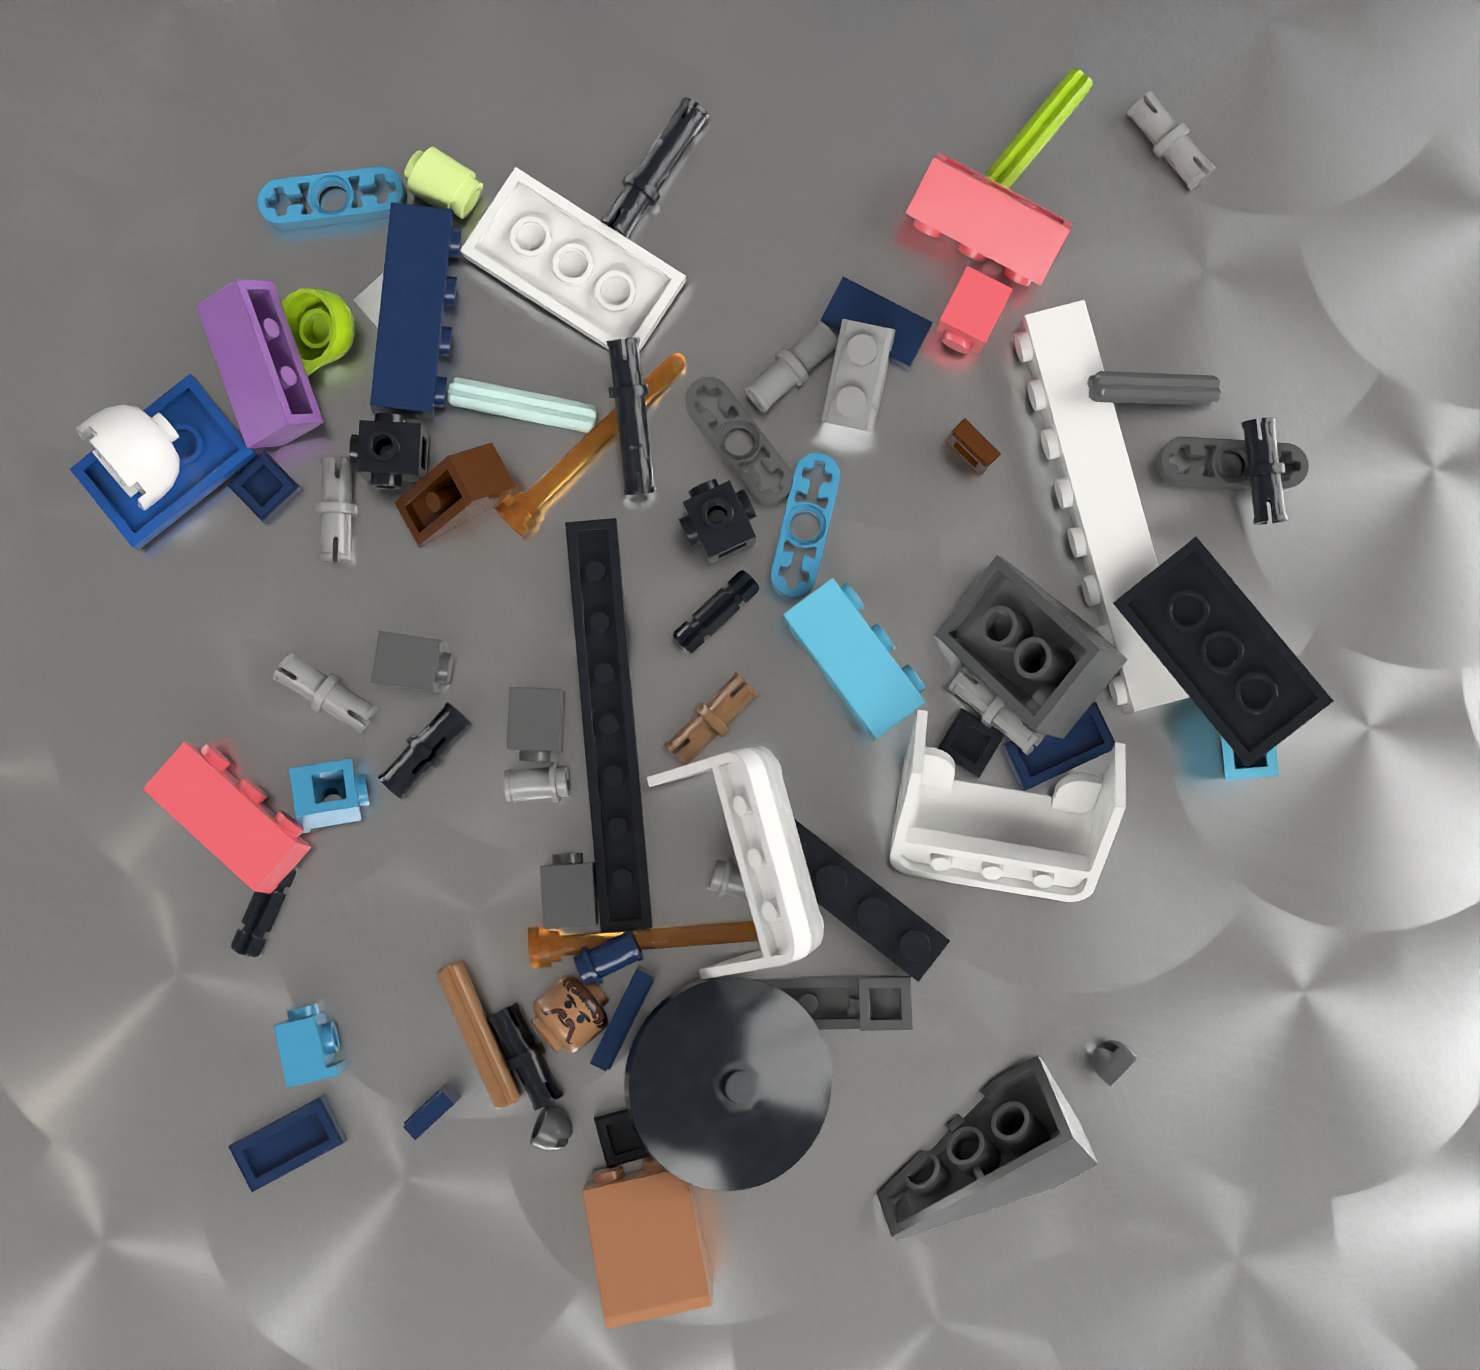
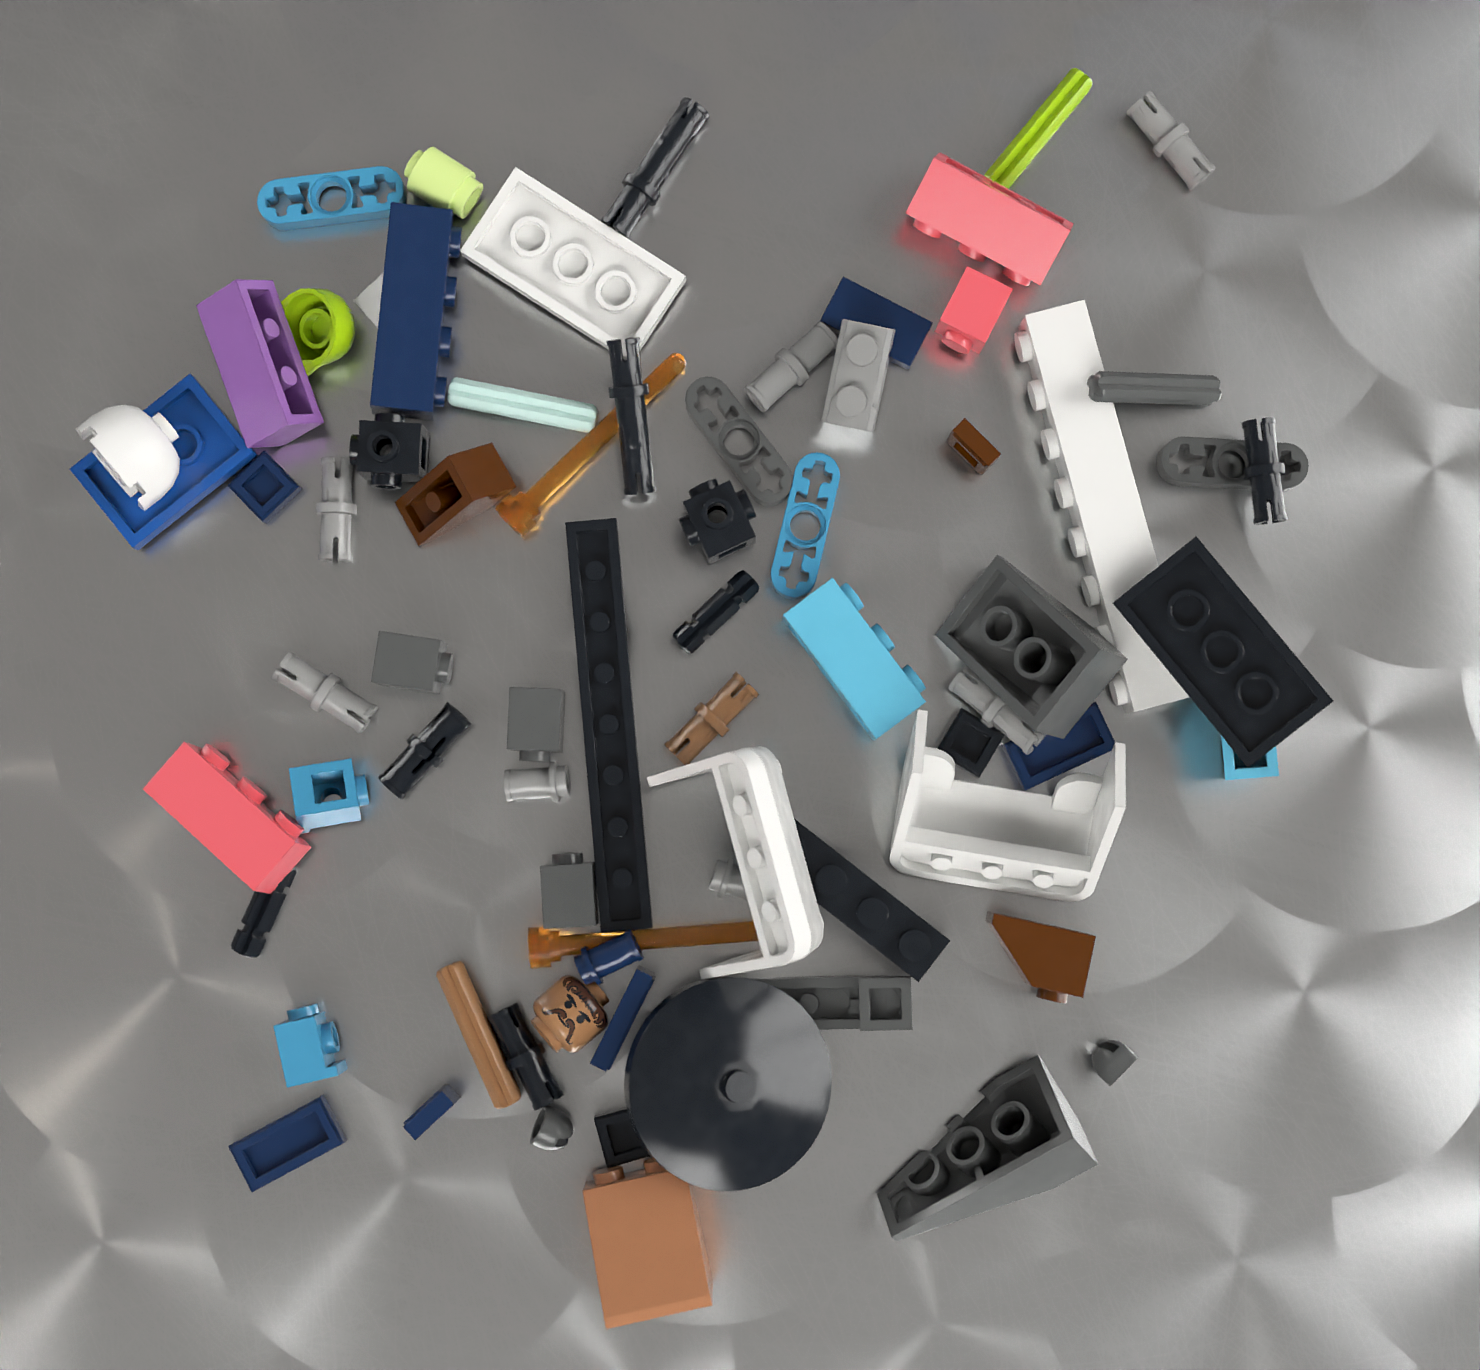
none -> reddish brown slope [985,911,1096,1004]

